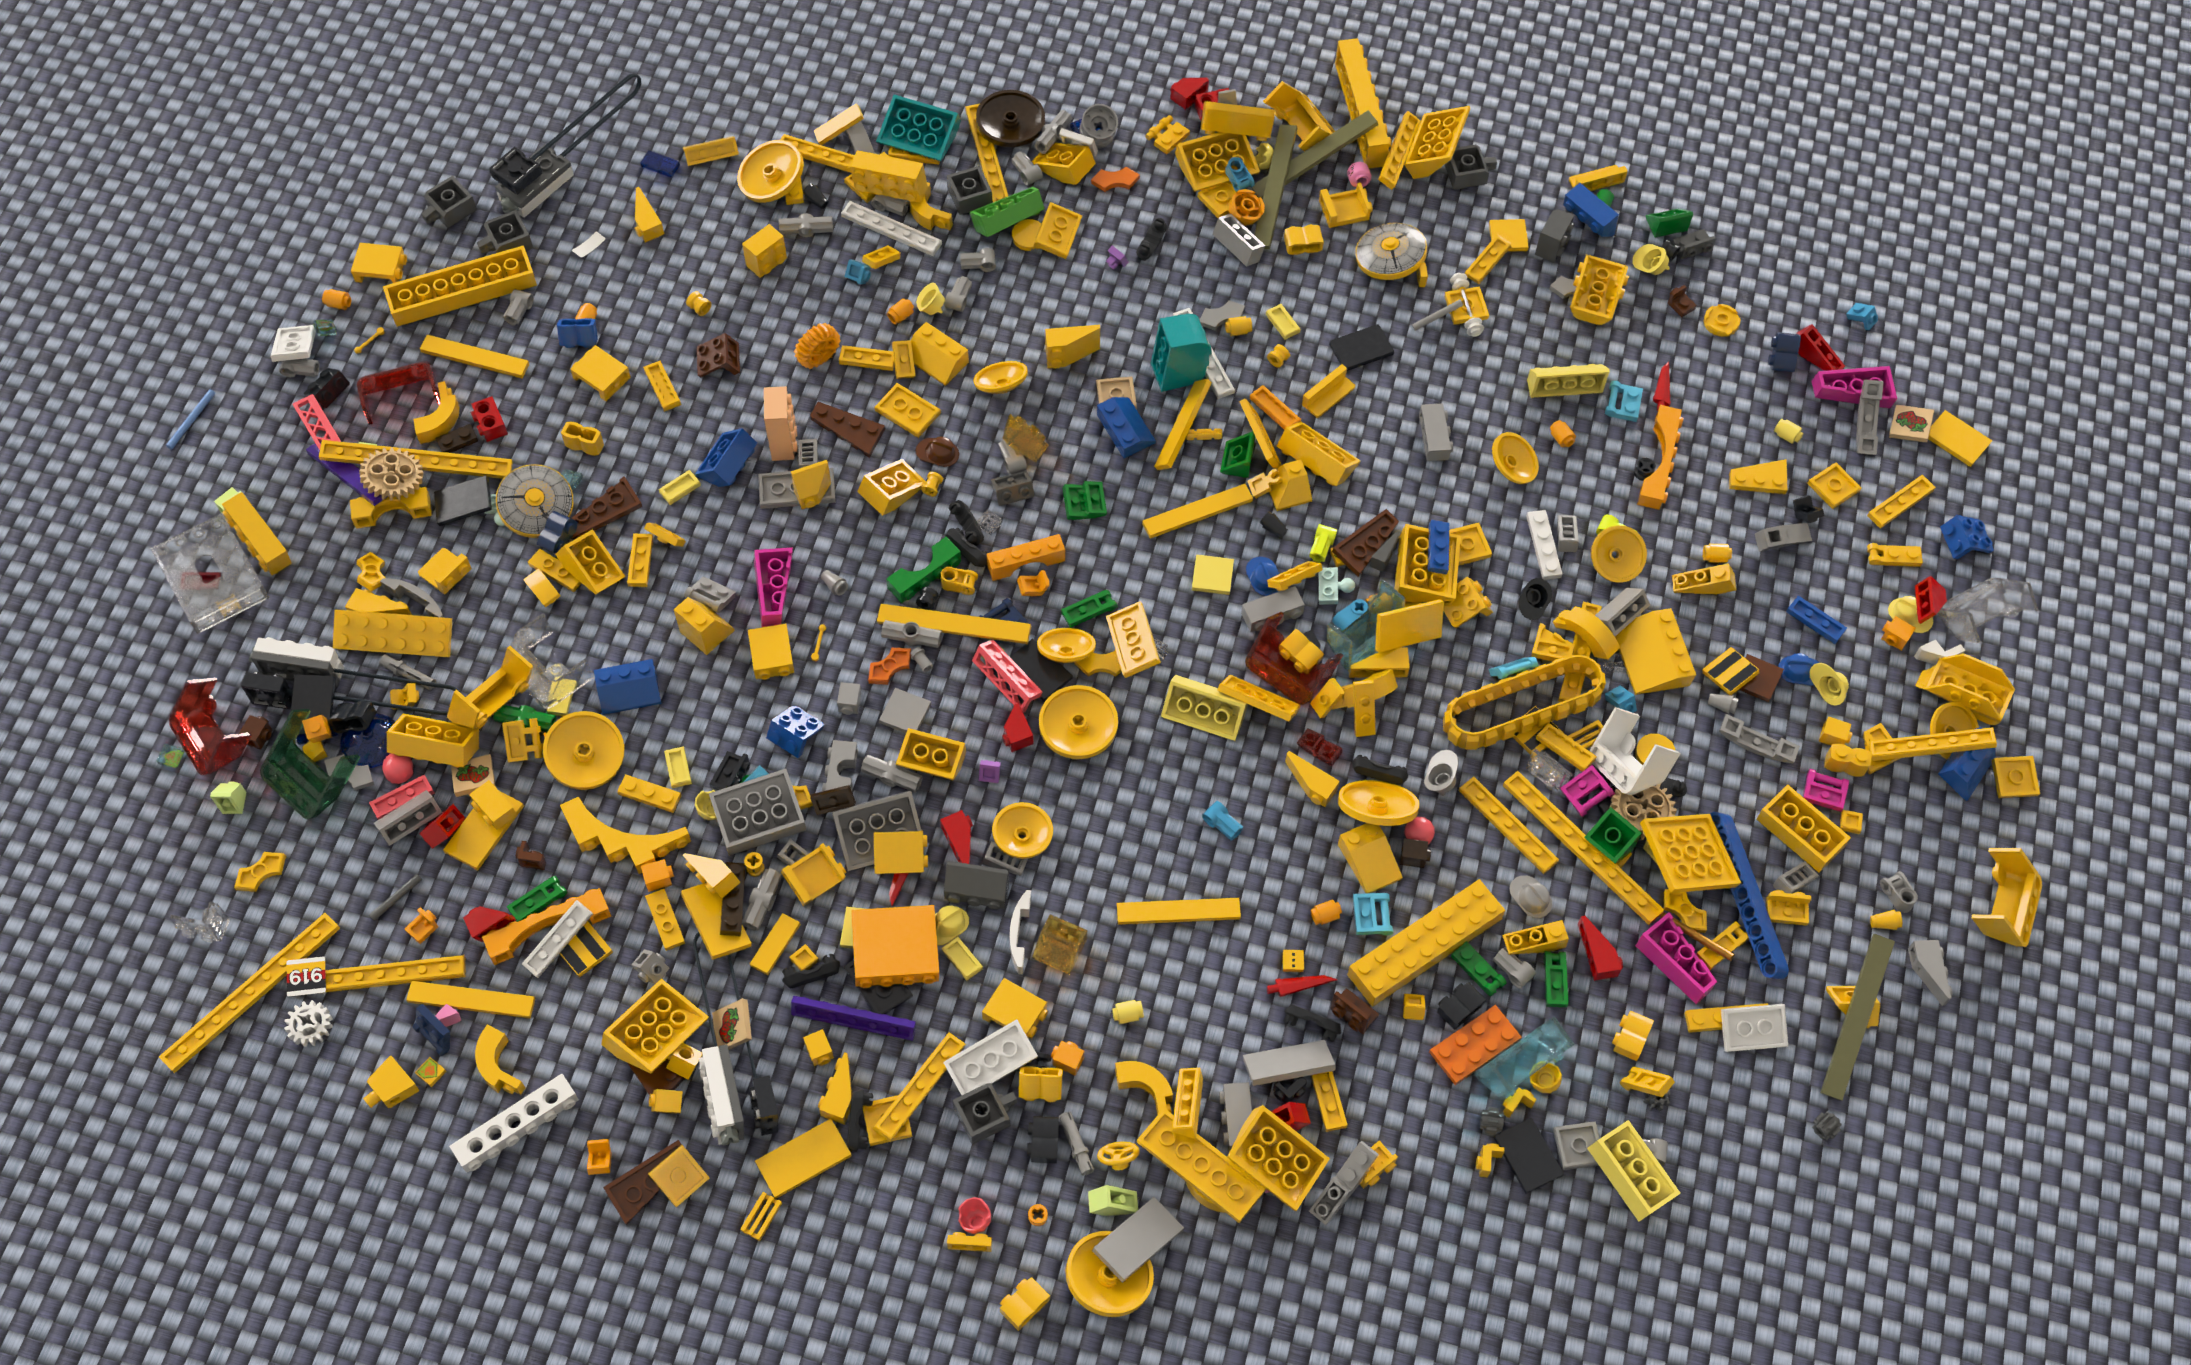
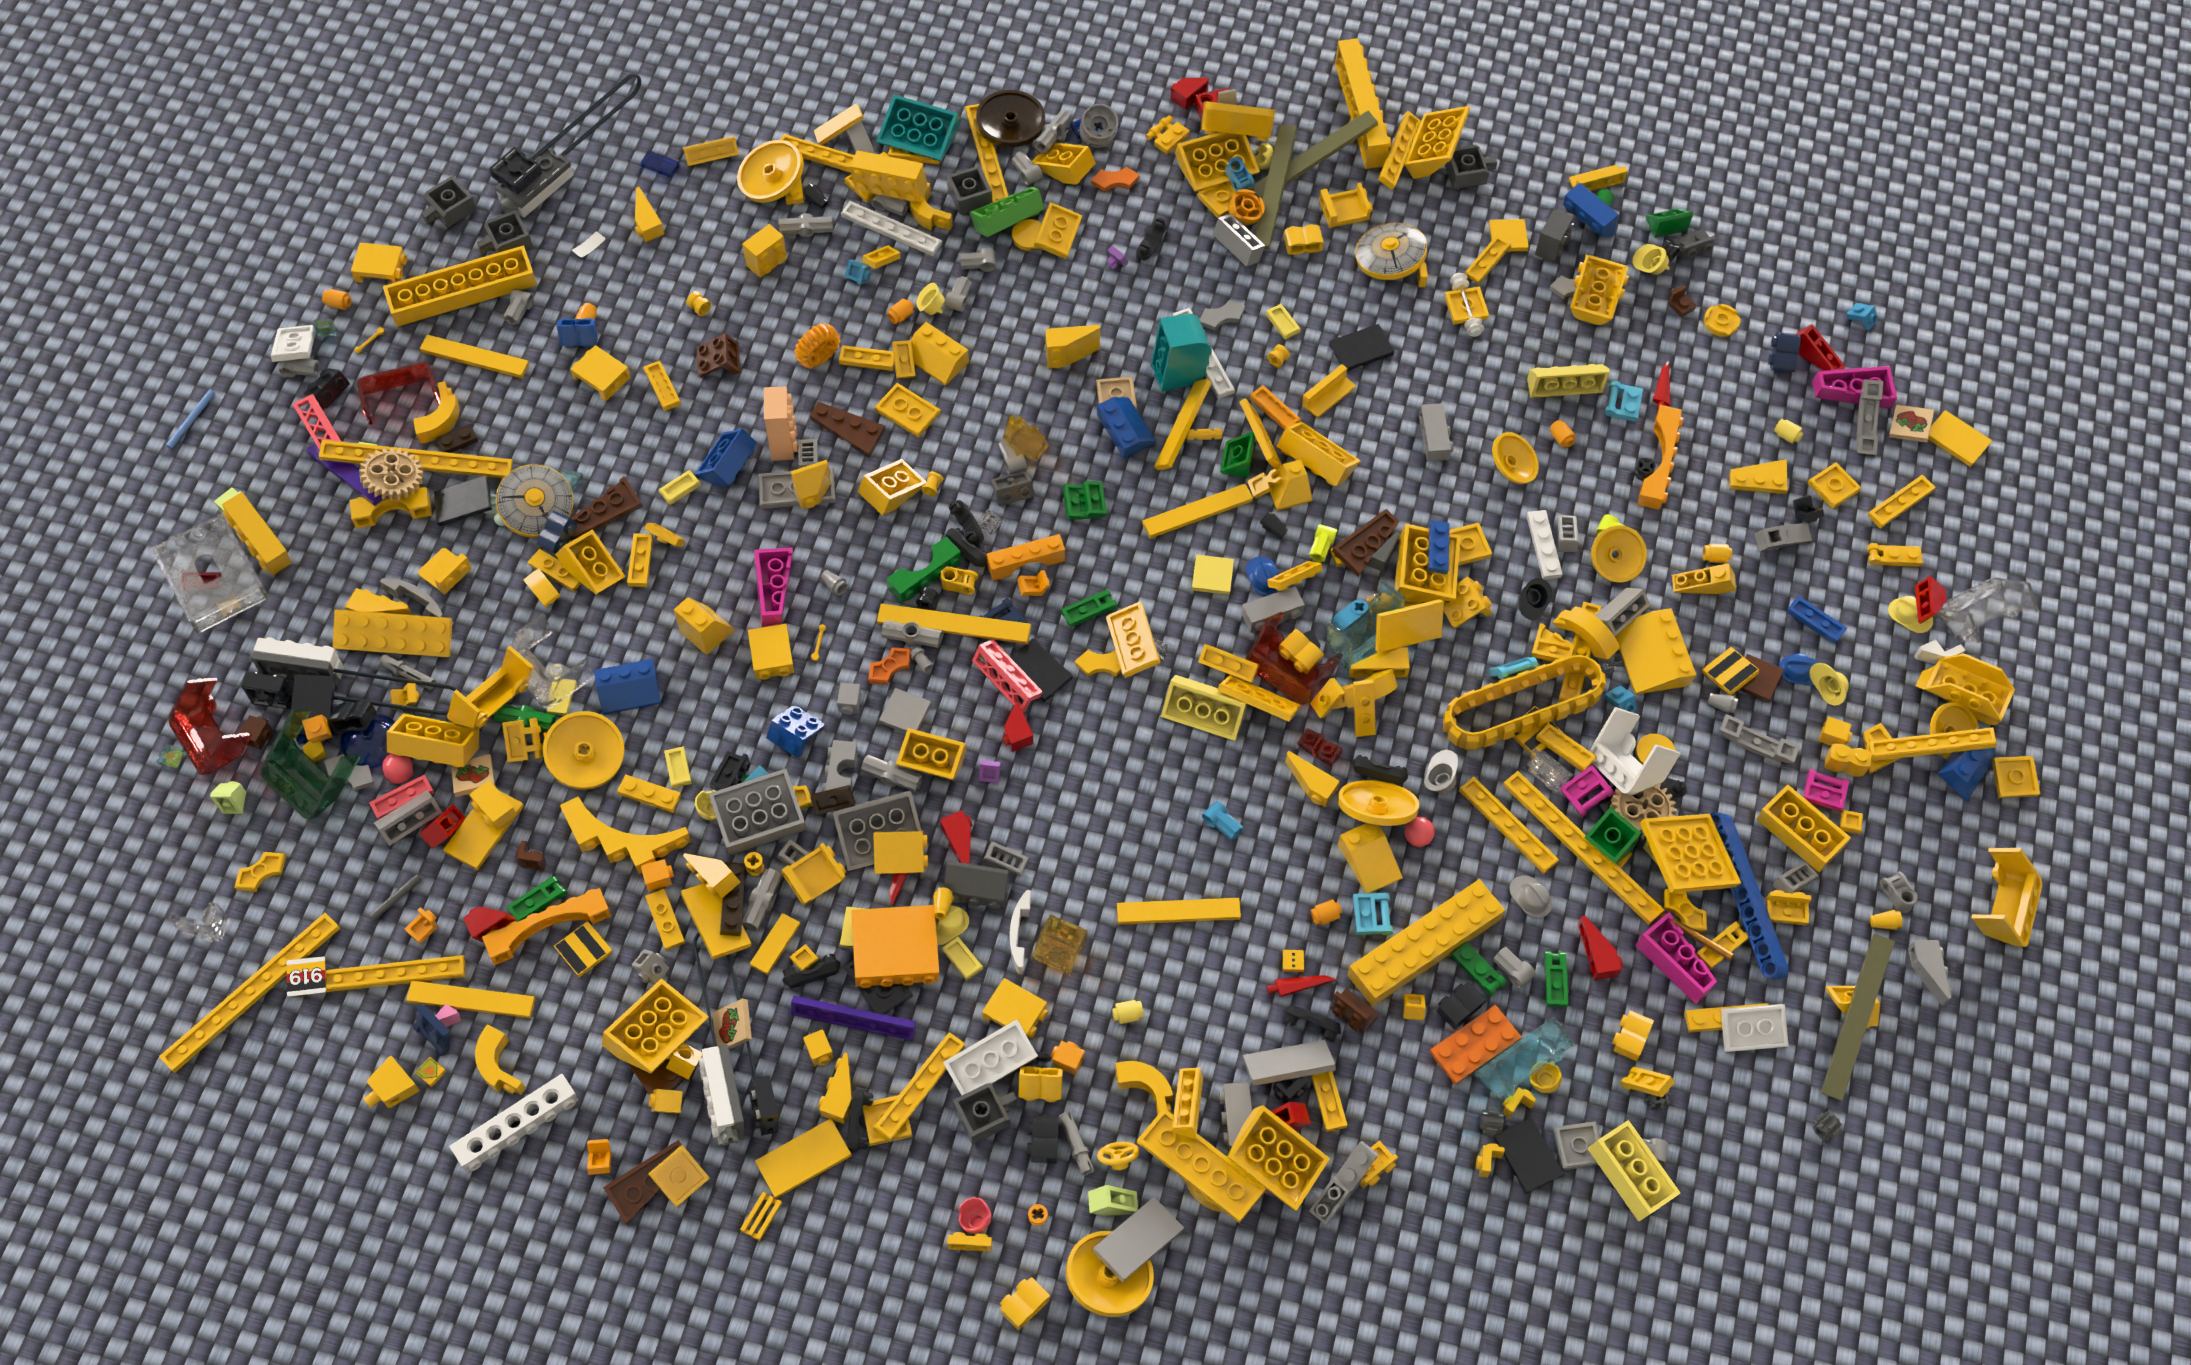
white gear [284,1000,333,1047] -> none
yellow tile [356,552,385,592] -> none
red brick [470,396,508,442] -> none
white tile [522,900,593,978] -> none
yellow brick [561,422,604,456] -> none
light grey plate [684,576,736,613] -> none
reddish brown piece [916,436,959,467] -> none
yellow dish [973,361,1028,394] -> none
yellow dish [992,802,1053,859] -> none
yellow dish [1037,628,1096,663] -> none
yellow dish [1039,685,1118,759] -> none
white tile [1059,128,1098,157] -> none
yellow brick [1225,316,1252,336] -> none
yellow windscreen [1263,81,1335,152] -> none
light aqua plate [1319,567,1355,605] -> none
bright pink head [1347,162,1372,187] -> none
dark brown brick [1400,838,1431,868] -> none
light grey bar [1412,299,1463,331] -> none
yellow slope [1502,920,1569,955] -> none
yellow tile [1568,720,1604,749] -> none
light orange brick [1881,616,1916,651] -> none
blue bracket [1940,515,1994,559] -> none
none -> yellow cone [933,887,954,919]
none -> yellow plate [1198,644,1259,683]

